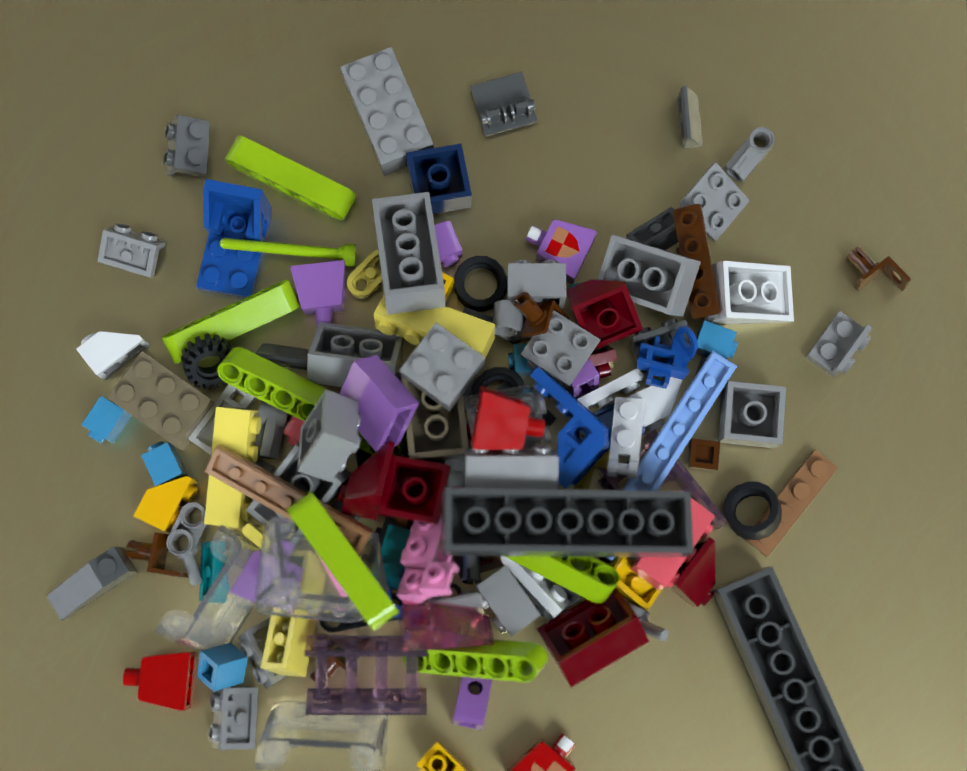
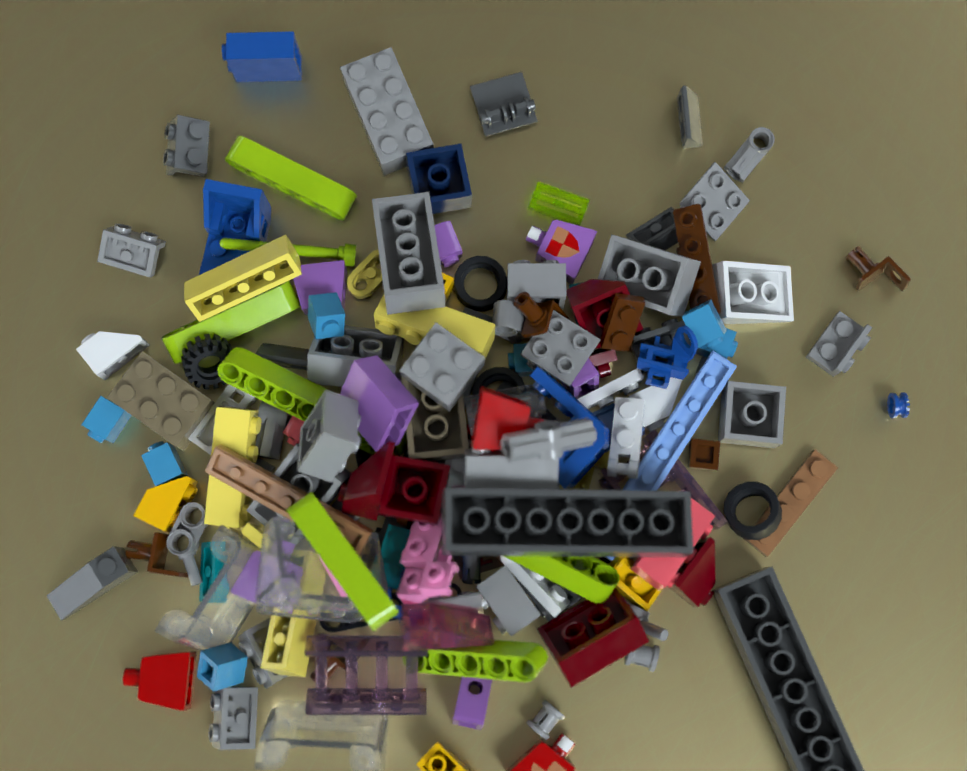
none -> light yellow brick [184,235,302,322]
none -> blue brick [222,31,302,82]
none -> dark azure brick [308,292,345,339]
none -> light grey piece [501,418,597,463]
none -> light grey bush [527,700,565,740]
none -> clear neon green tile [528,181,590,226]
none -> reddish brown plate [599,293,646,352]
none -> light grey bush [624,645,660,672]
none -> dark azure brick [682,299,727,348]
none -> blue bush [887,392,910,418]

